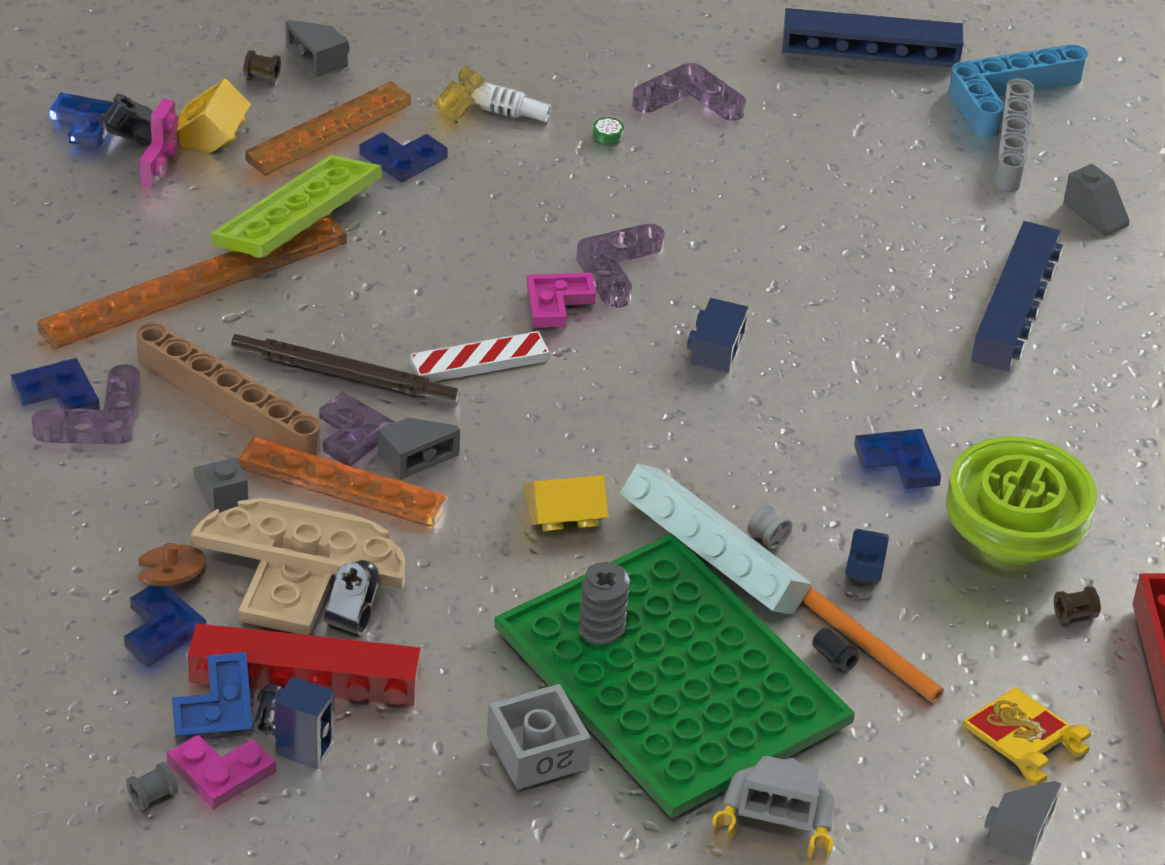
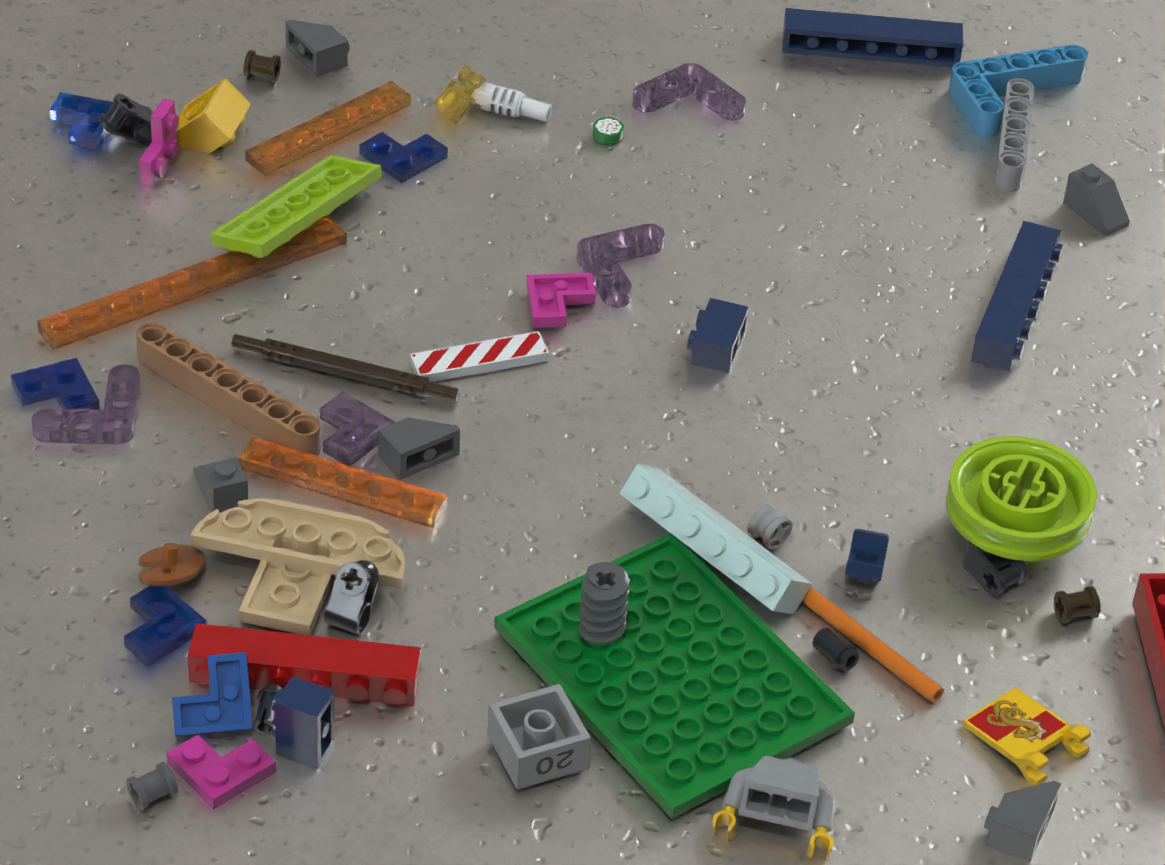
yellow slope [523,475,609,531] -> none
clear blue plate [854,429,941,489] -> none
none -> black piece [962,540,1028,597]

